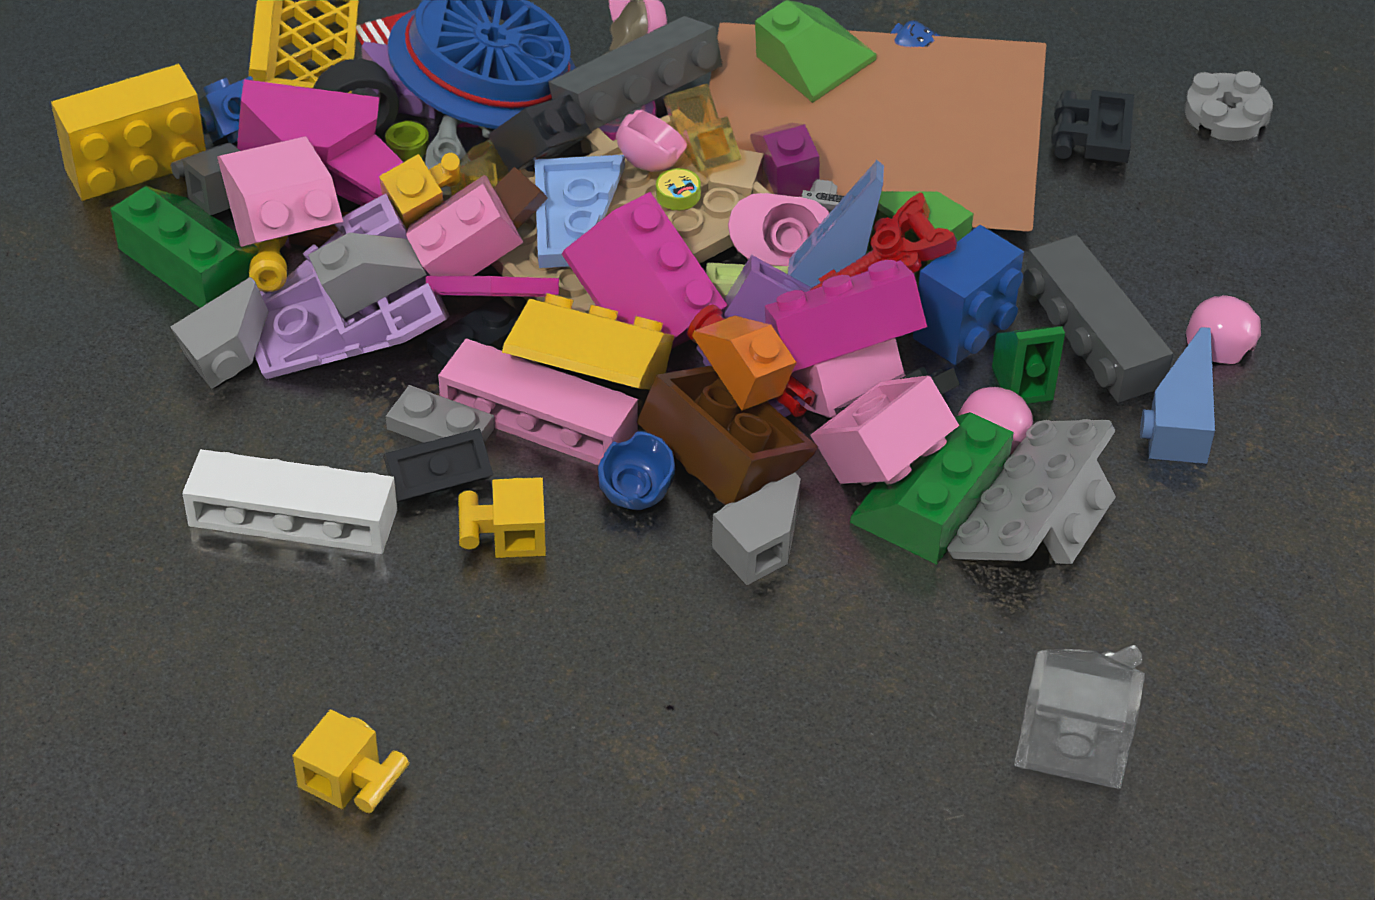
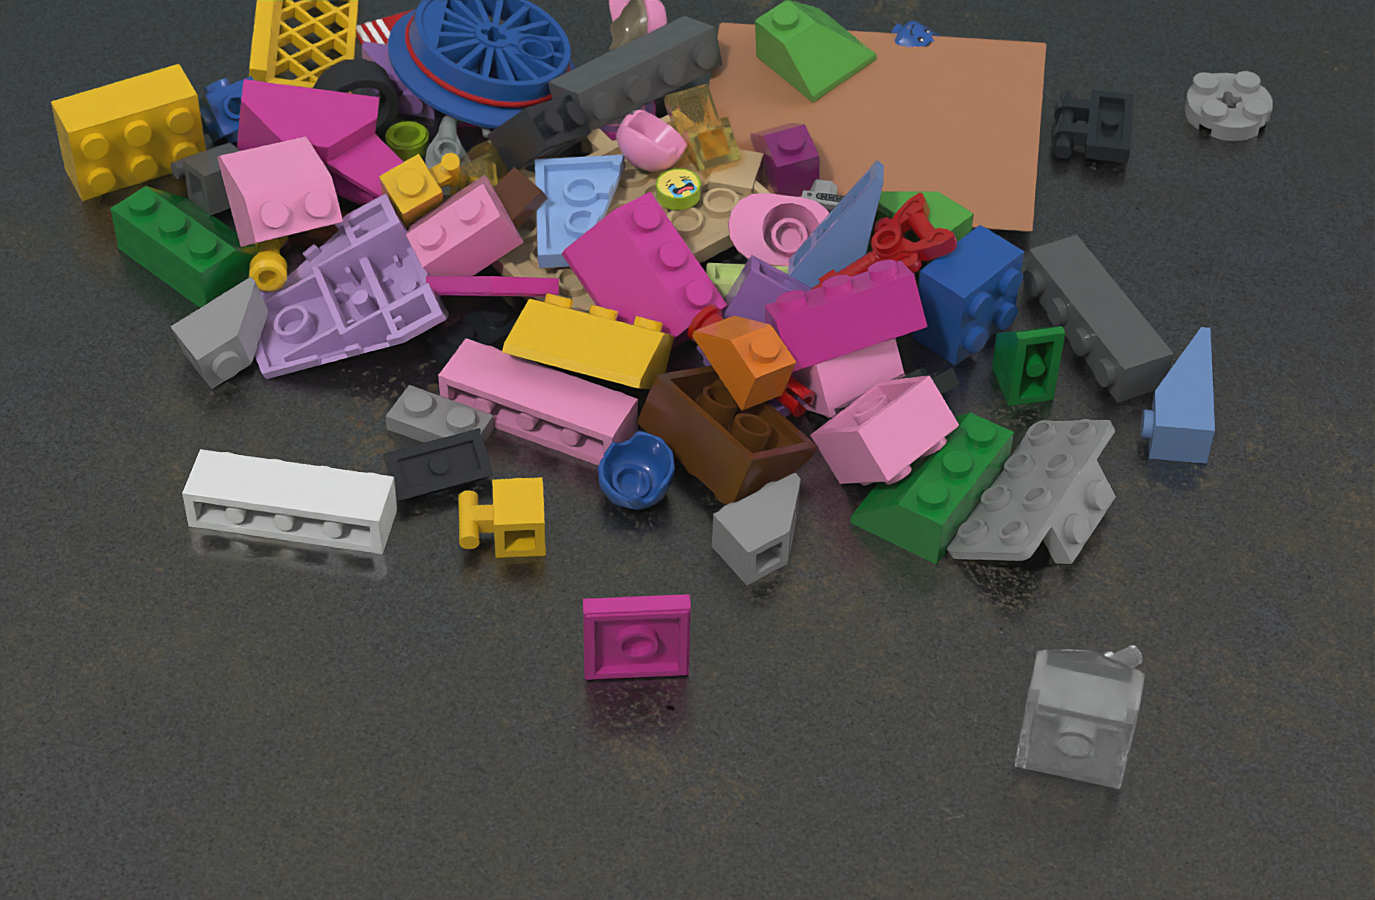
yellow brick [293,709,409,813] -> none
light grey slope [308,232,426,319] -> none
bright pink hair [957,387,1033,454] -> none
bright pink hair [1186,295,1261,364] -> none
none -> dark pink tile [583,594,691,680]

